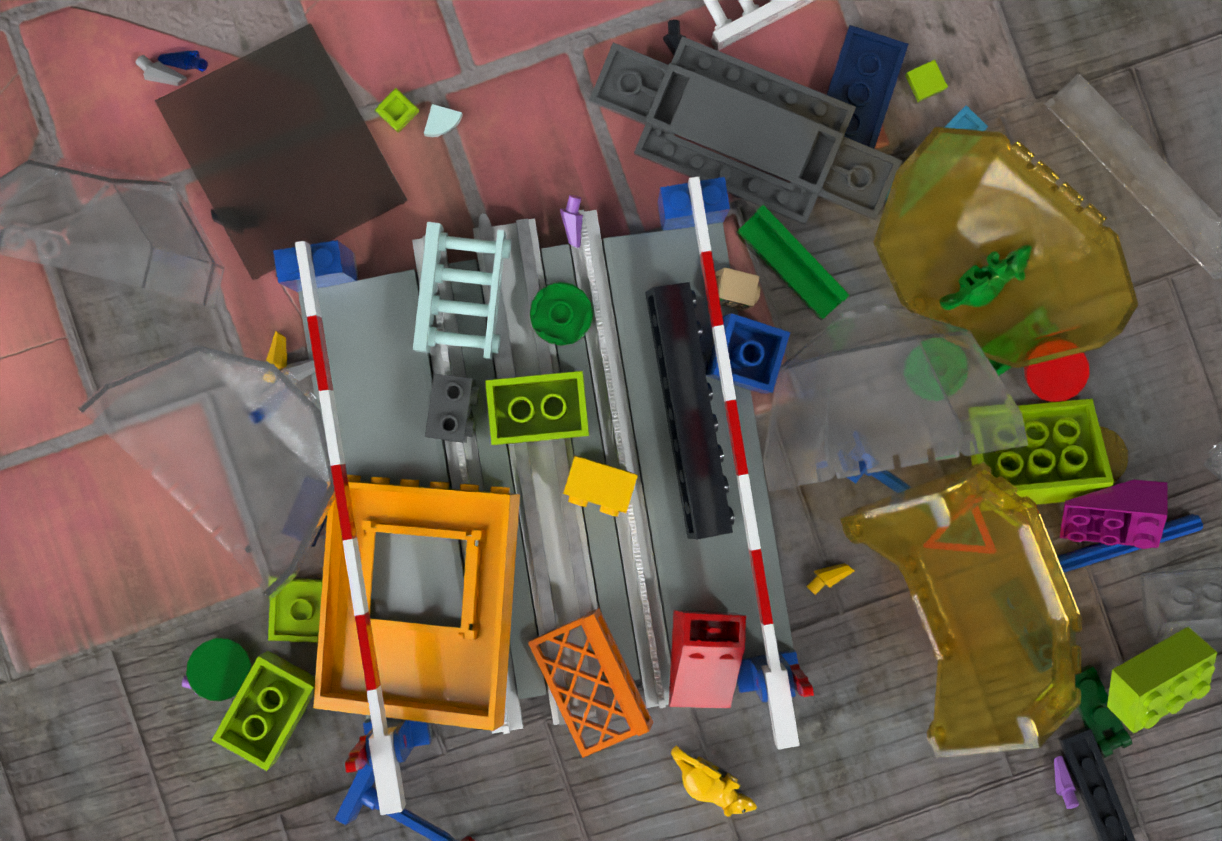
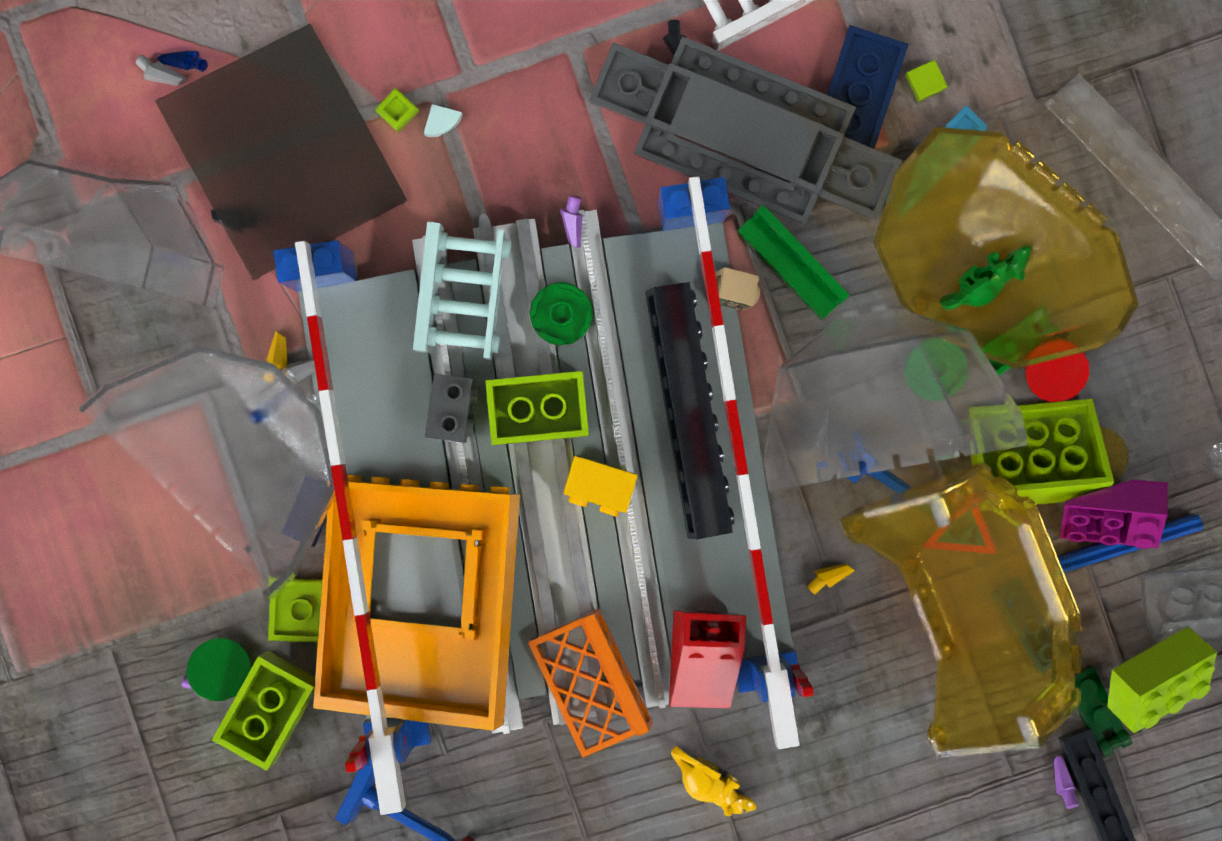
blue brick [706,313,790,394] -> none

